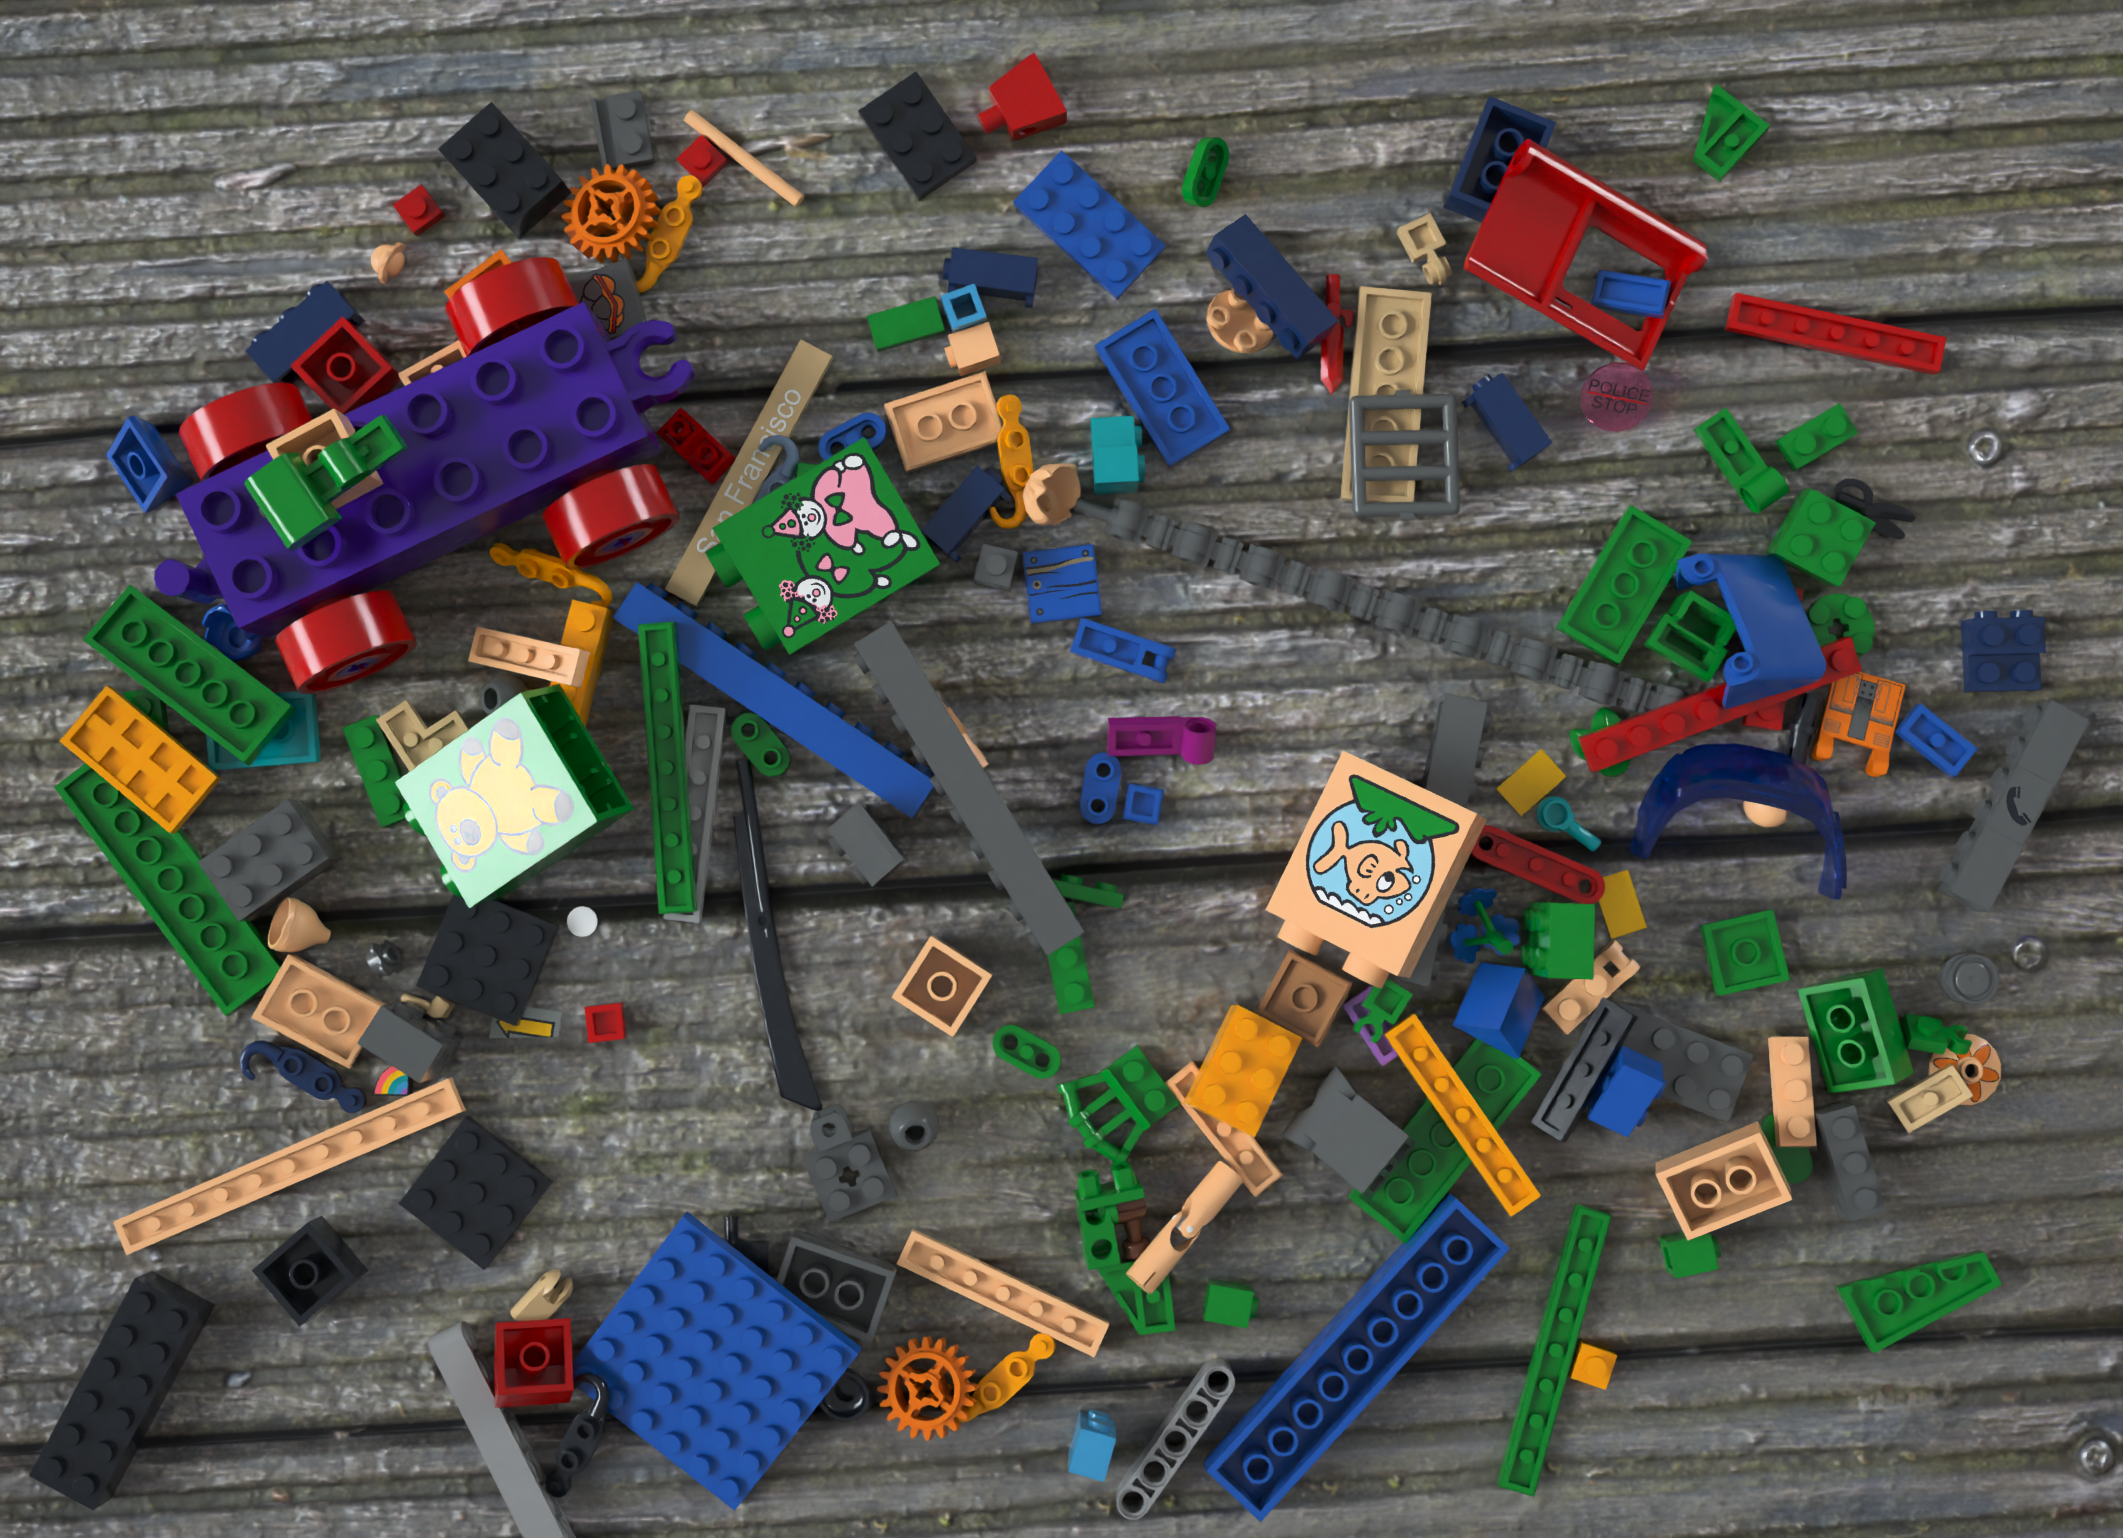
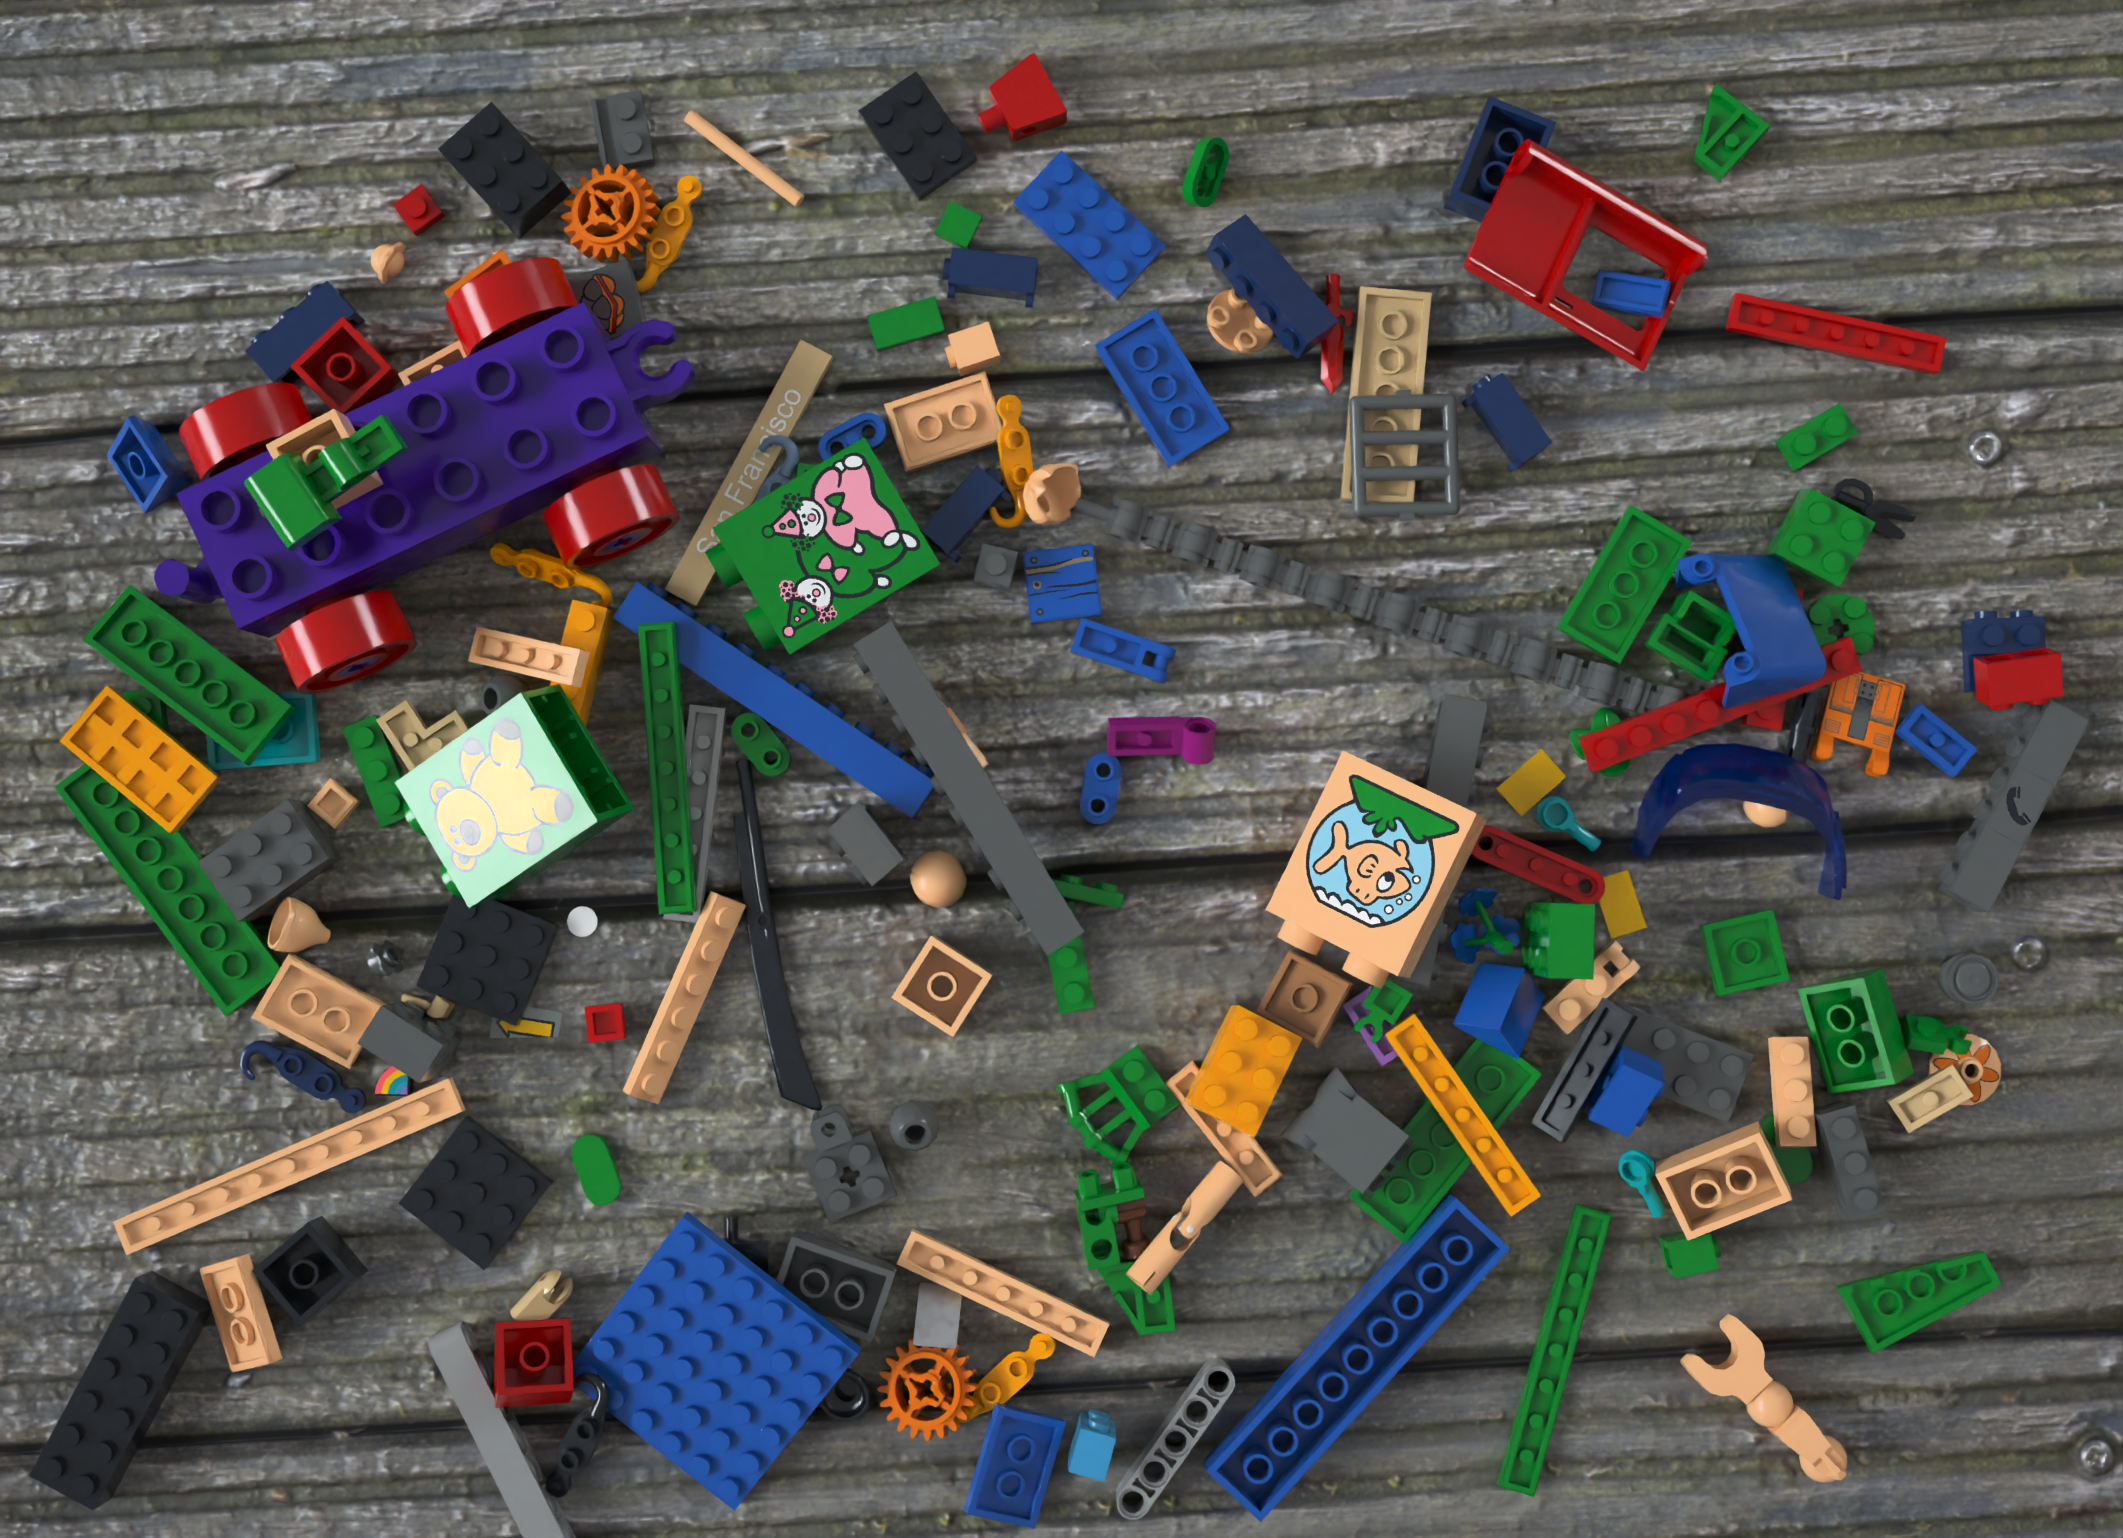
blue hair [202,602,263,662] -> none
red slope [656,407,736,485] -> none
red plate [676,134,728,187] -> none
dark azure brick [941,283,988,333] -> none
green plate [993,1024,1061,1079] -> none
teal brick [1090,416,1145,495] -> none
blue tile [1122,783,1164,825] -> none
green brick [1202,1278,1259,1329] -> none
tan plate [1397,213,1452,285] -> none
light orange plate [1568,1341,1617,1390] -> none
clear pink piece [1580,362,1653,431] -> none
green plate [1693,408,1789,514] -> none
none -> light nougat tile [199,1253,283,1372]
none -> light nougat tile [307,778,361,829]
none -> green tile [571,1134,622,1205]
none -> light nougat plate [623,891,746,1104]
none -> light nougat hair [910,850,967,908]
none -> flat silver sticker [913,1282,962,1349]
none -> green tile [935,201,982,249]
none -> blue plate [964,1403,1066,1529]
none -> teal plate [1619,1149,1666,1218]
none -> light nougat piece [1680,1314,1847,1483]
none -> red brick [1973,647,2063,710]

